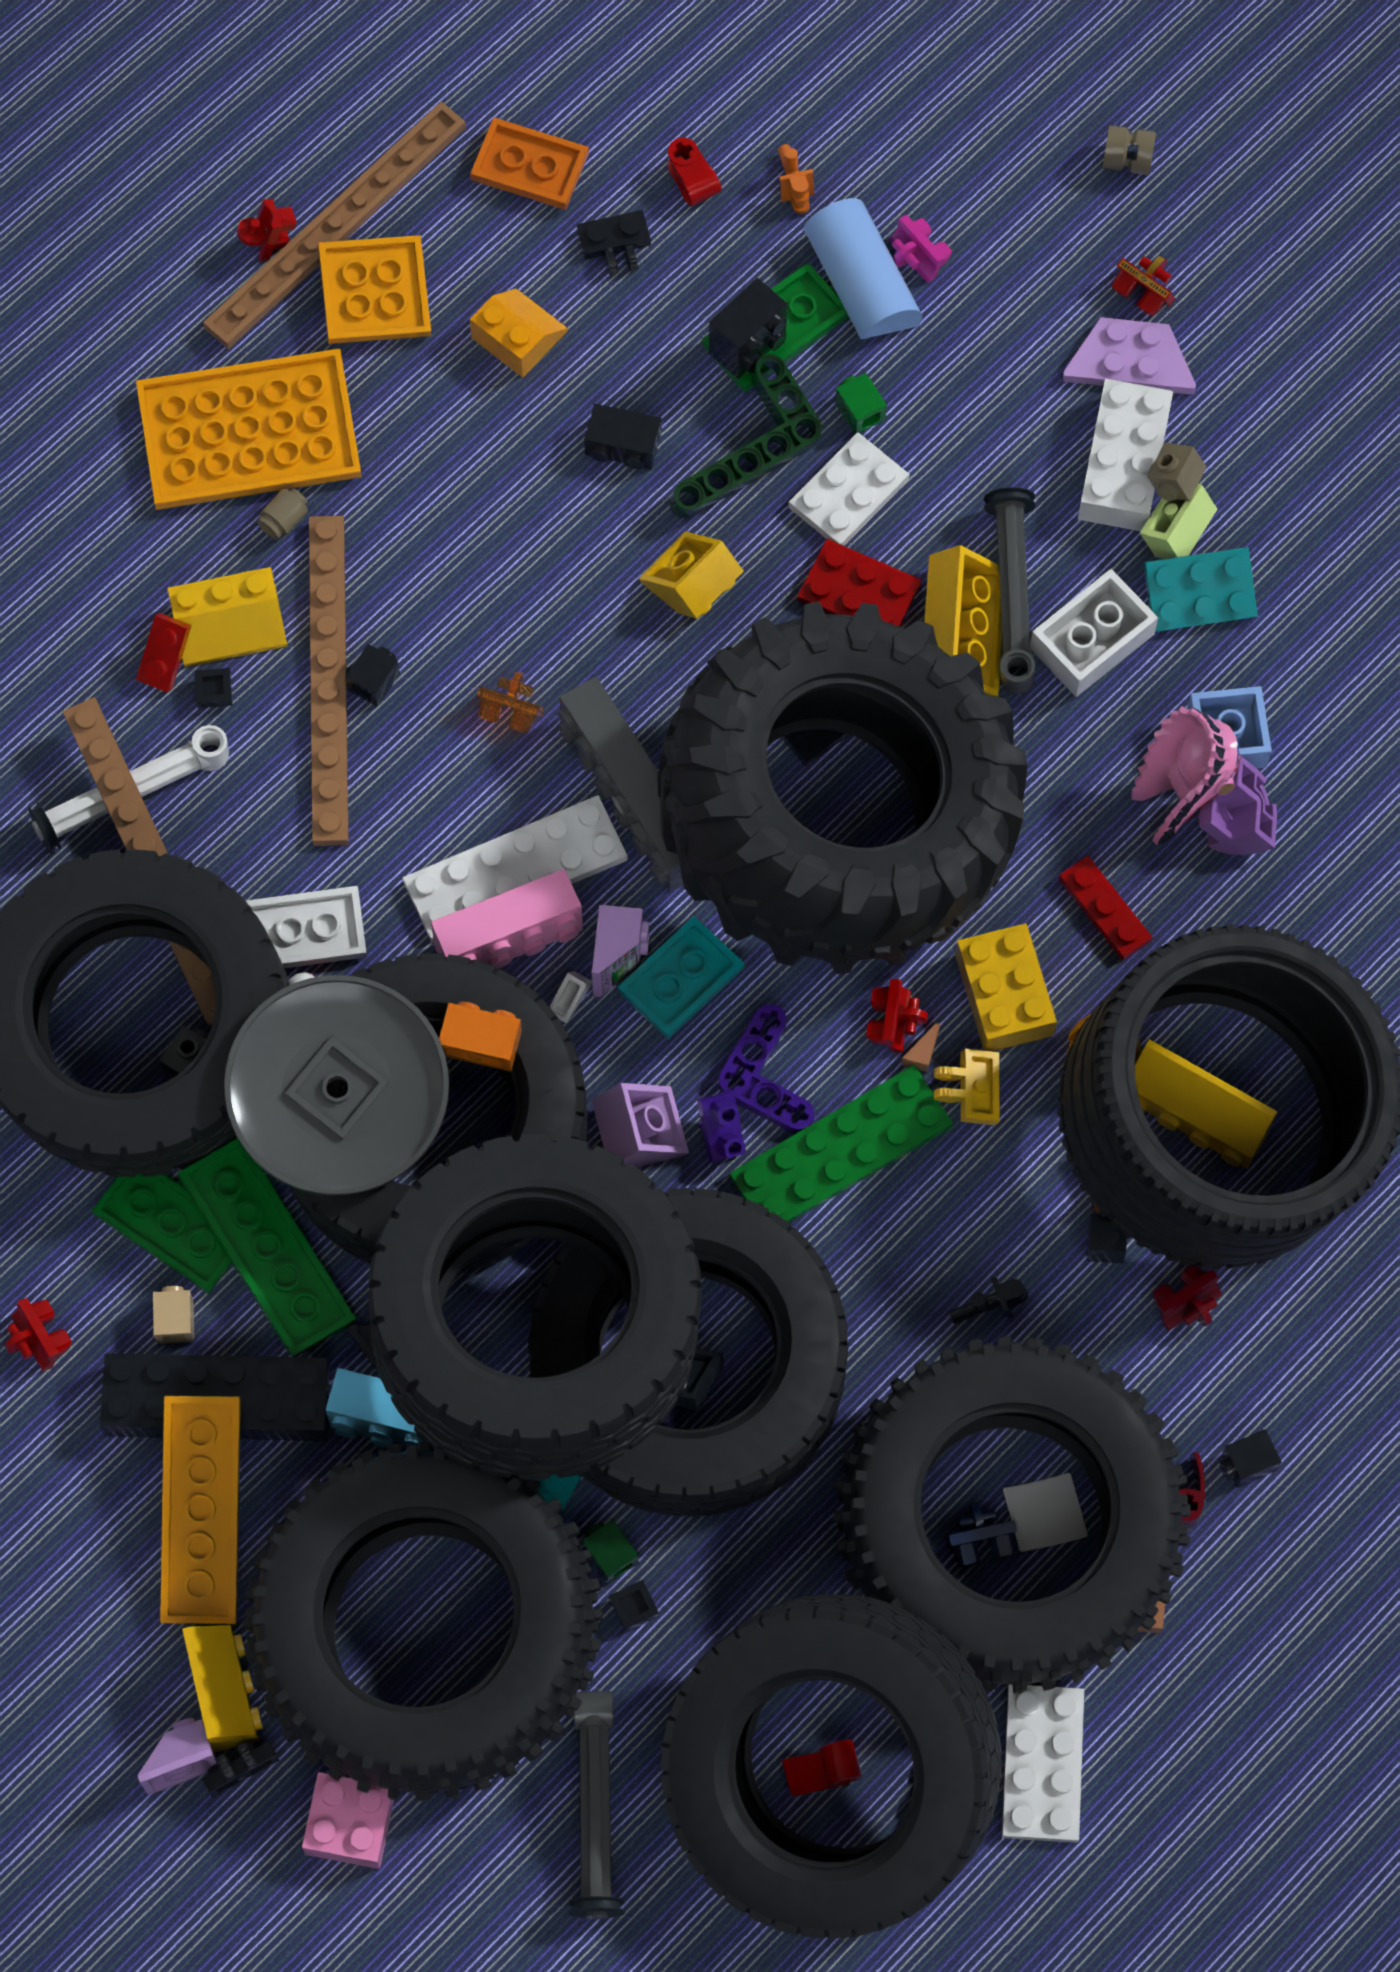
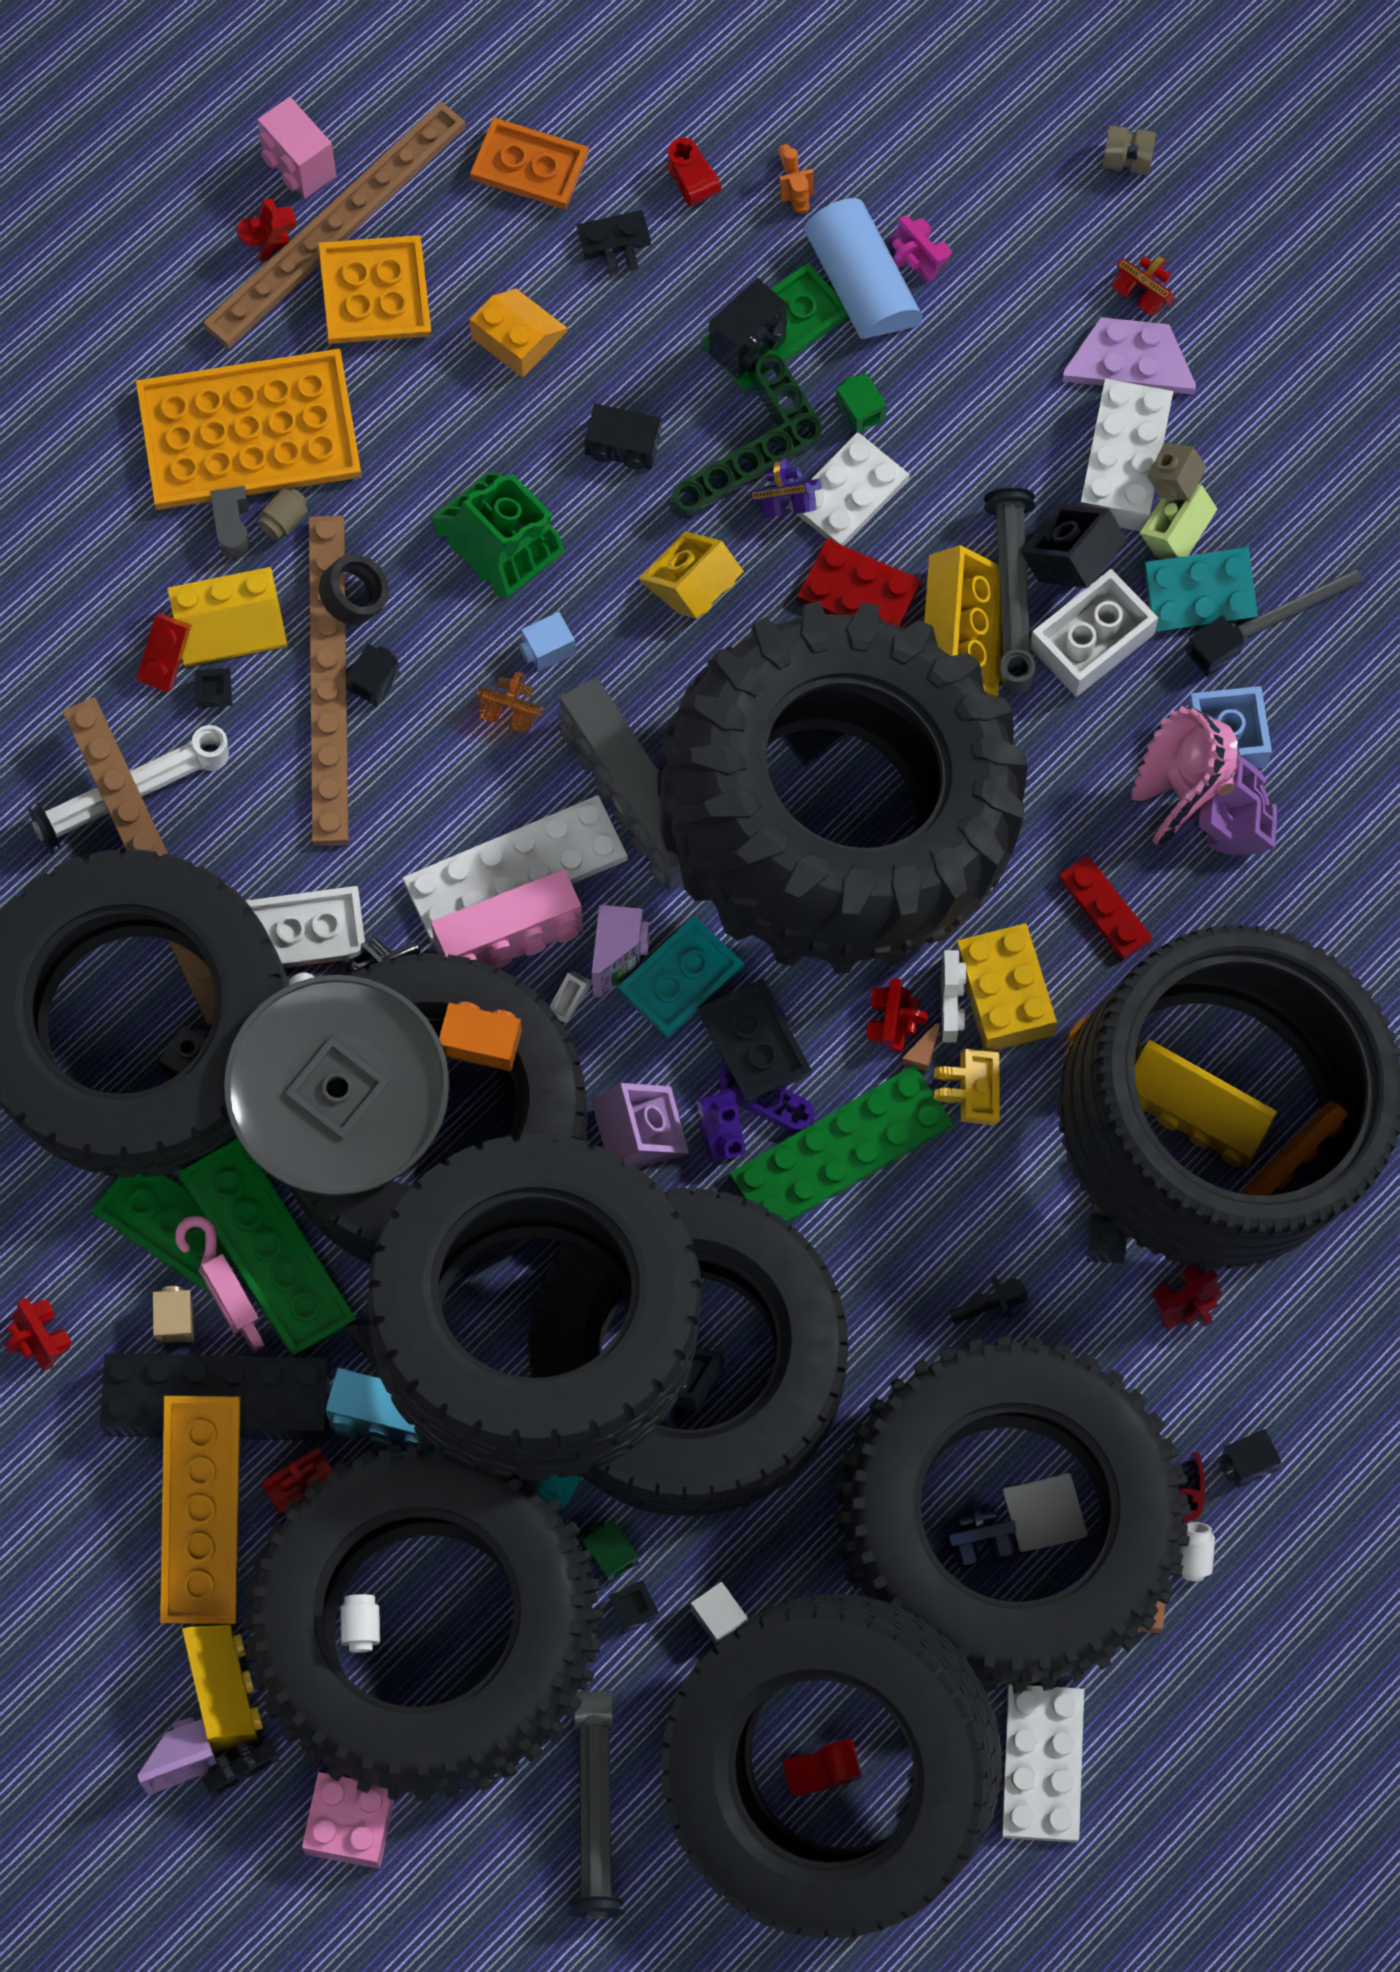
none -> bright pink piece [175,1215,265,1353]
none -> dark grey leg [210,486,250,559]
none -> bright pink brick [258,96,337,199]
none -> red hips [261,1447,331,1516]
none -> black tyre [318,554,389,625]
none -> white brick [340,1594,380,1653]
none -> black arm [342,938,420,974]
none -> green slope [431,472,564,597]
none -> light blue brick [519,612,576,672]
none -> white brick [691,1582,748,1644]
none -> black plate [698,978,812,1105]
none -> dark purple hips [750,459,822,518]
none -> white plate [940,950,966,1042]
none -> black brick [1020,504,1127,588]
none -> white brick [1178,1522,1215,1581]
none -> black brick [1186,615,1244,677]
none -> dark grey bar [1238,569,1362,639]
none -> orange plate [1239,1100,1349,1196]

